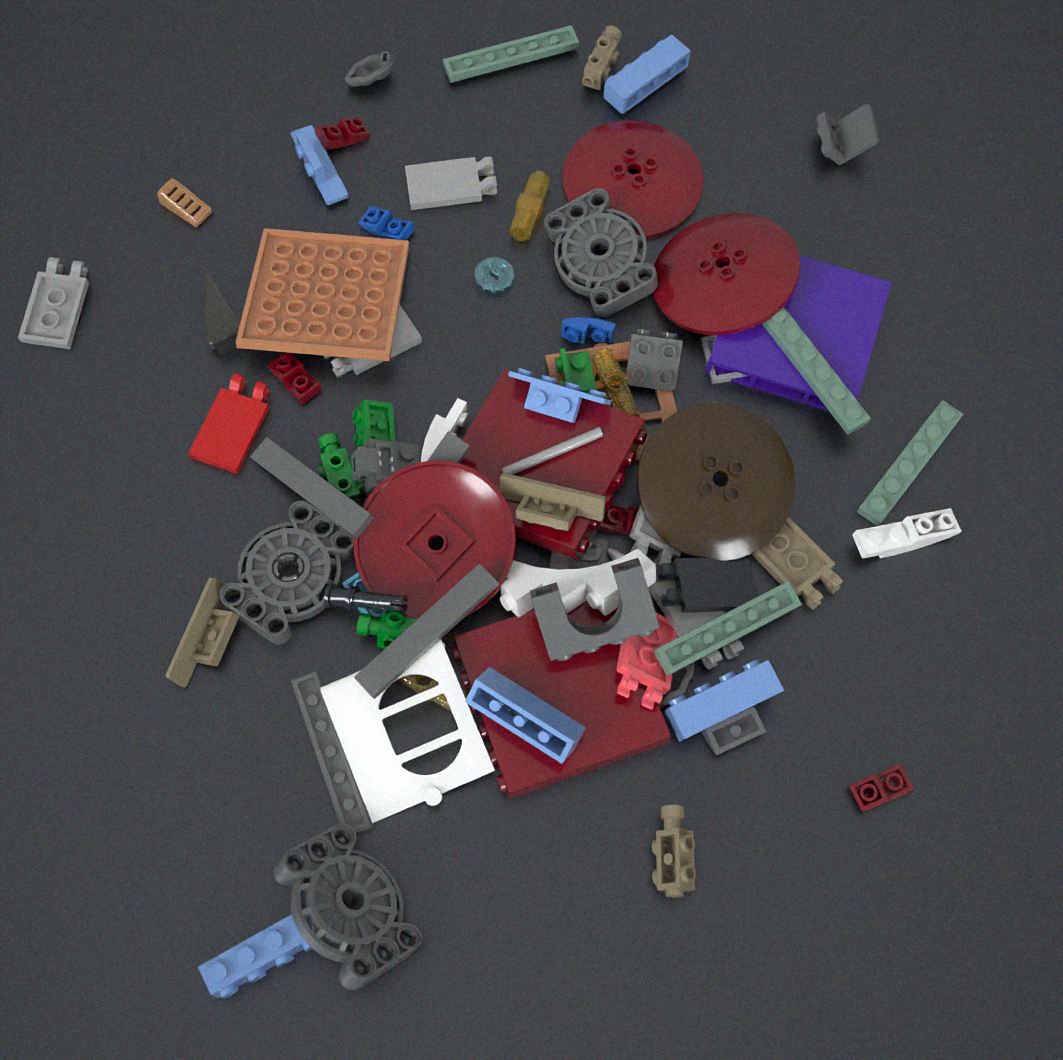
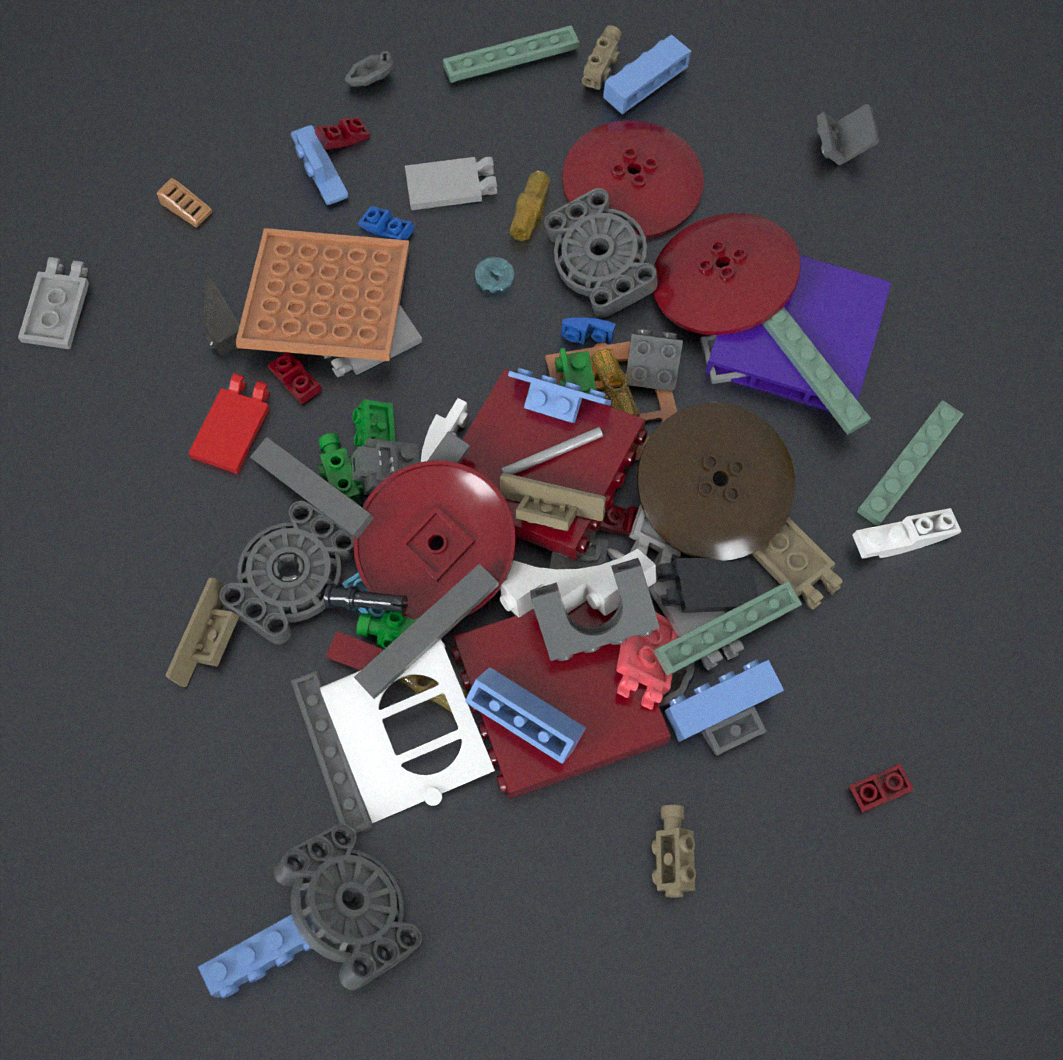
none -> dark red slope [326,632,383,671]

